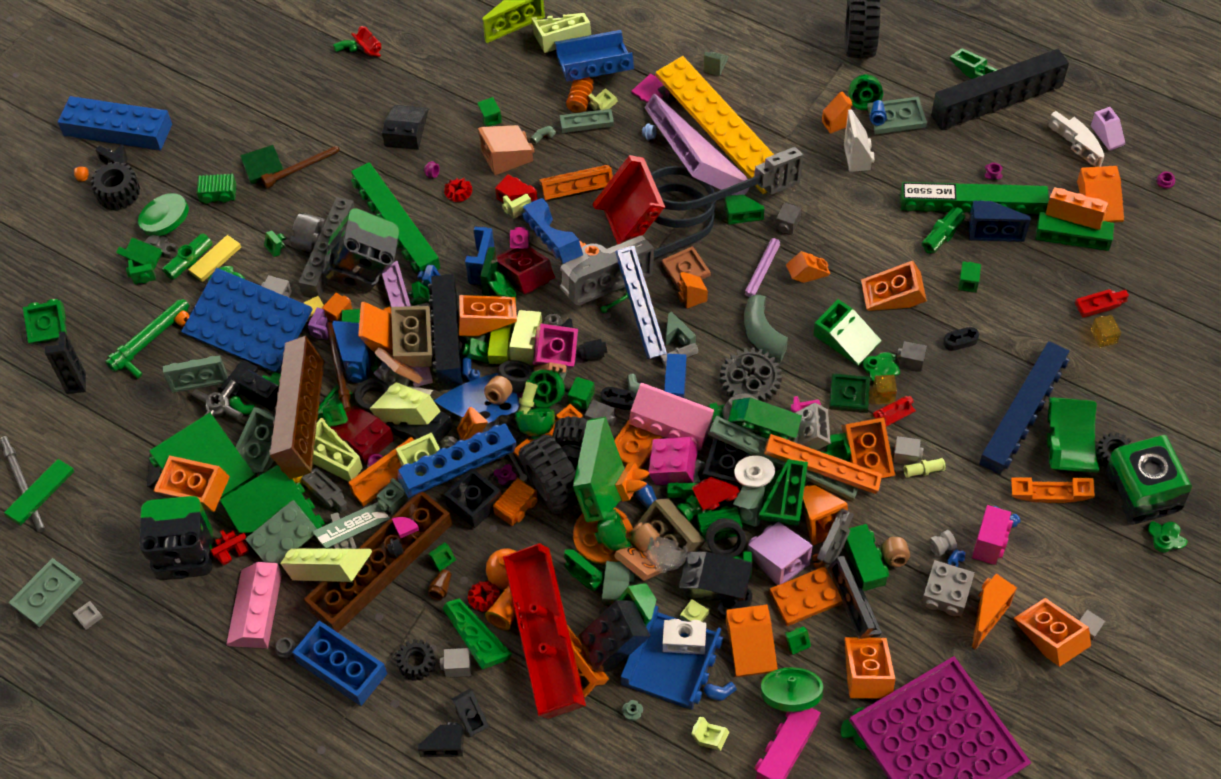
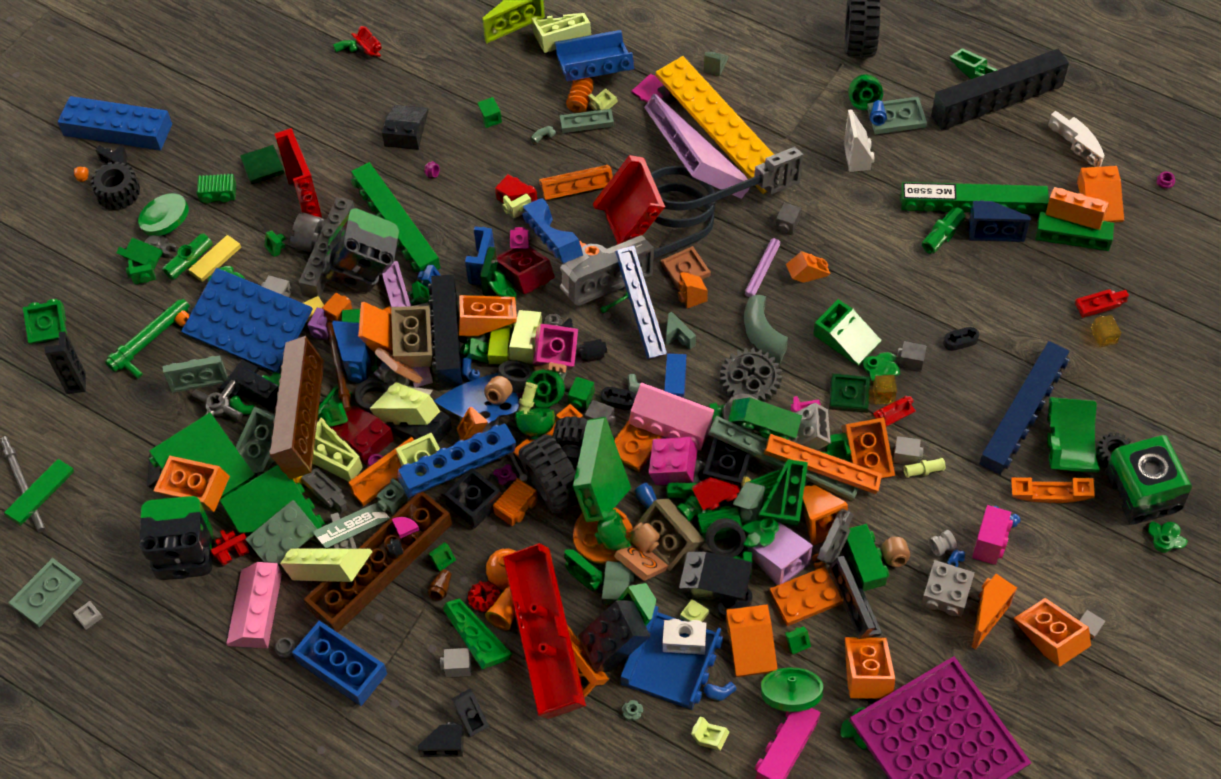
reddish brown piece [261,146,340,189] -> none
black tyre [397,639,436,681] -> none
flat silver plate [440,436,458,449] -> none
red gear [444,177,473,202] -> none
nougat slope [478,125,535,175] -> none
orange tile [615,462,650,502] -> none
light blue plate [642,123,656,141] -> none
clear cylinder [646,537,689,573] -> none
light grey axle [660,343,698,366] -> none
green slope [724,194,765,225] -> none
white dish [735,456,775,488] -> none
orange slope [822,91,852,134] -> none
orange slope [861,261,927,311] -> none
green brick [958,261,981,293] -> none
magenta plate [985,163,1003,180] -> none
lavender slope [1091,107,1125,151] -> none
none -> red panel [274,128,322,218]
none -> green plate [742,518,779,547]

